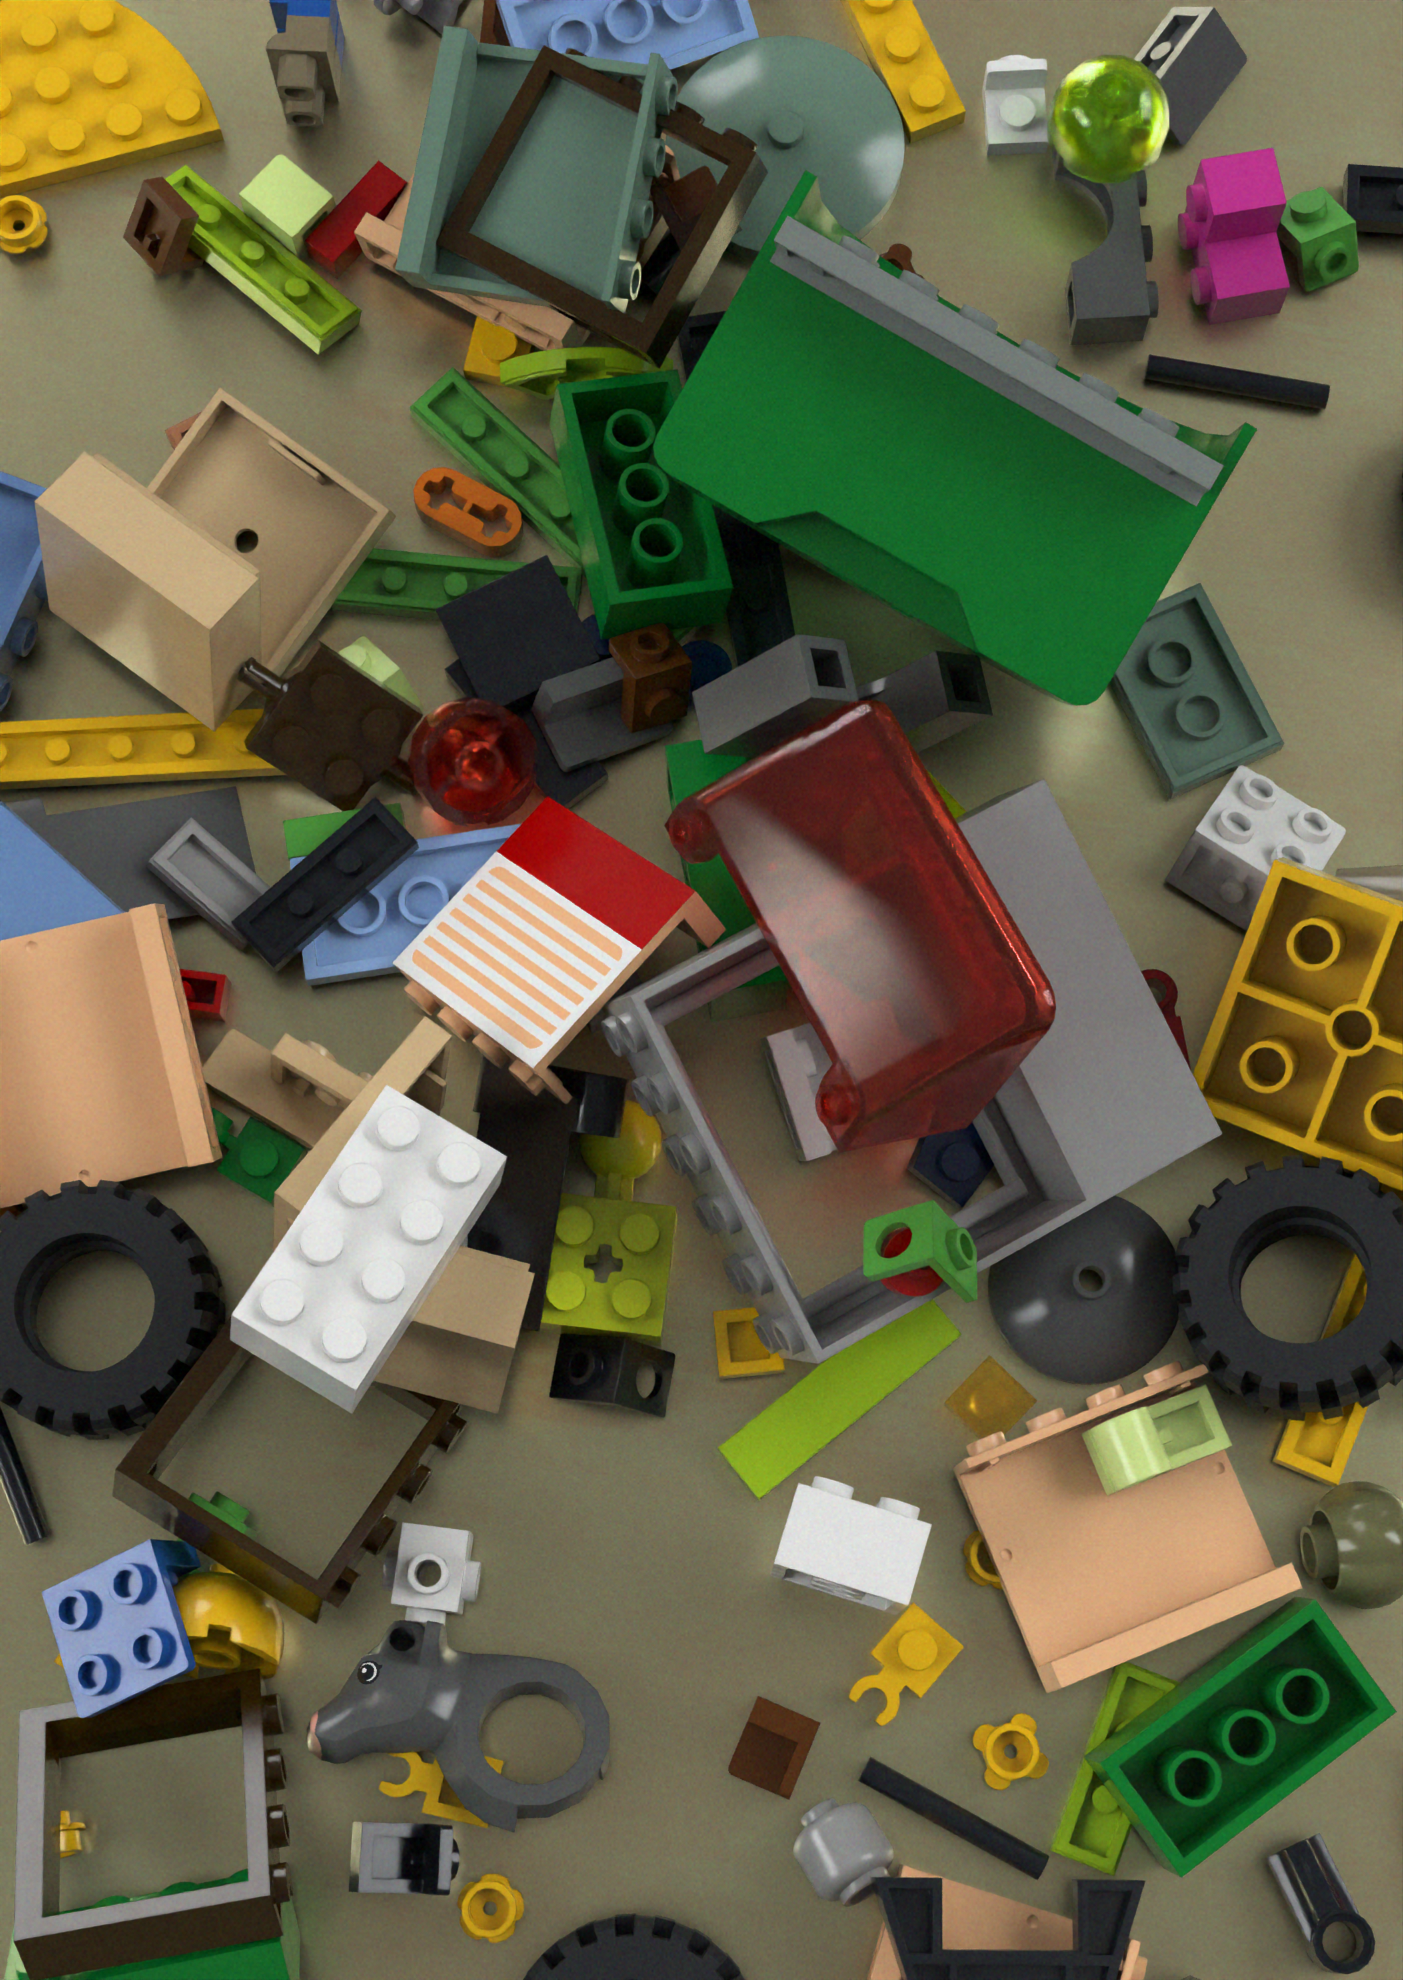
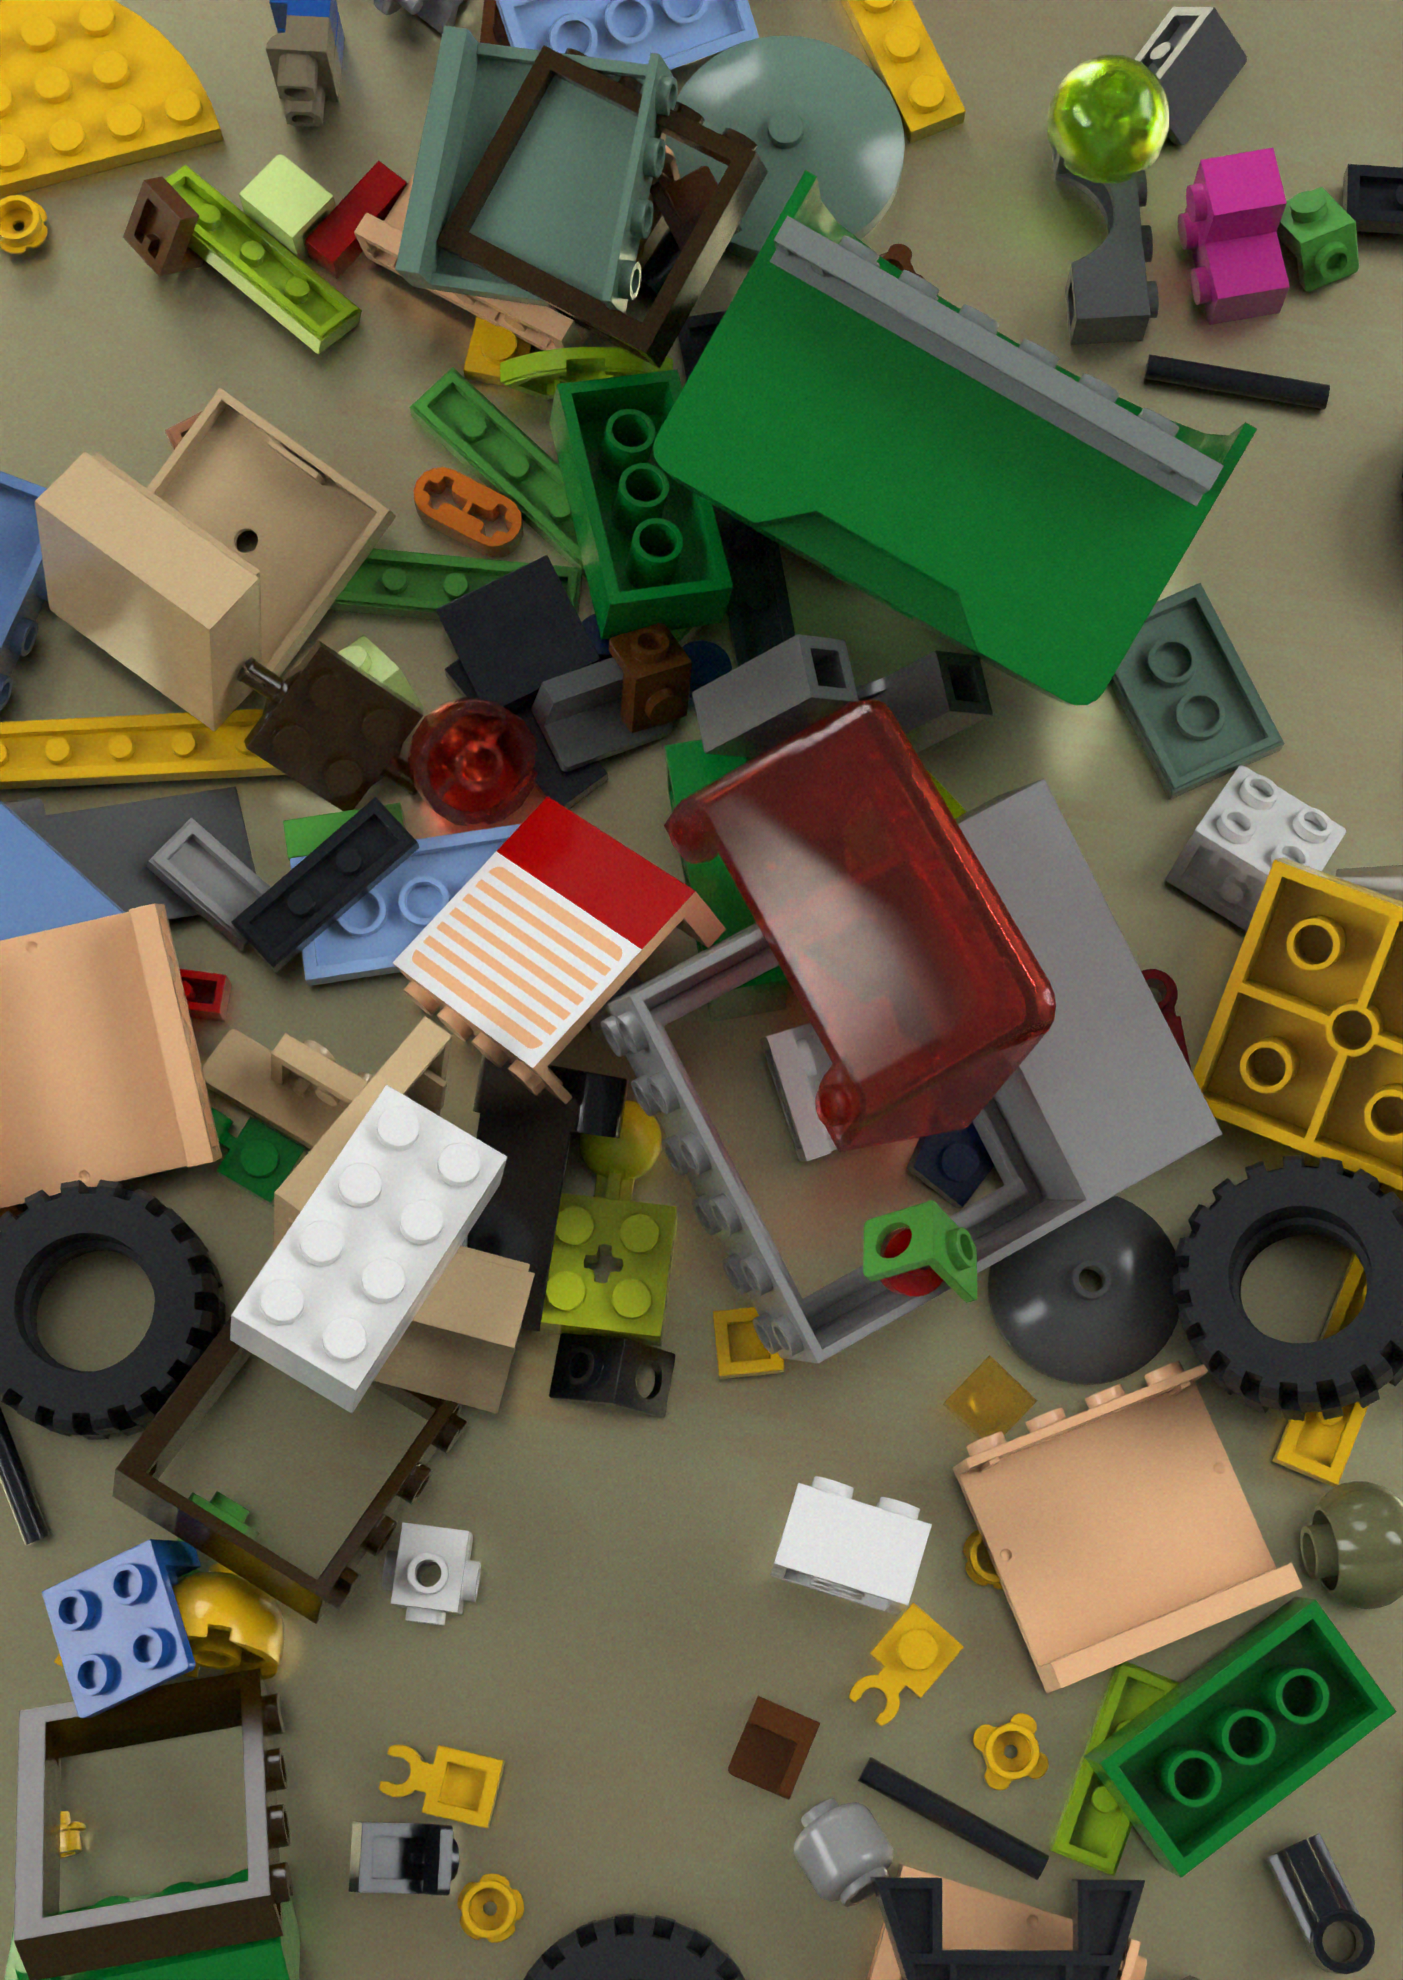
dark grey animal [307,1620,610,1832] -> none
lime tile [718,1299,962,1501] -> none
white bracket [982,55,1049,155] -> none
yellowish green plate [1081,1384,1232,1496] -> none

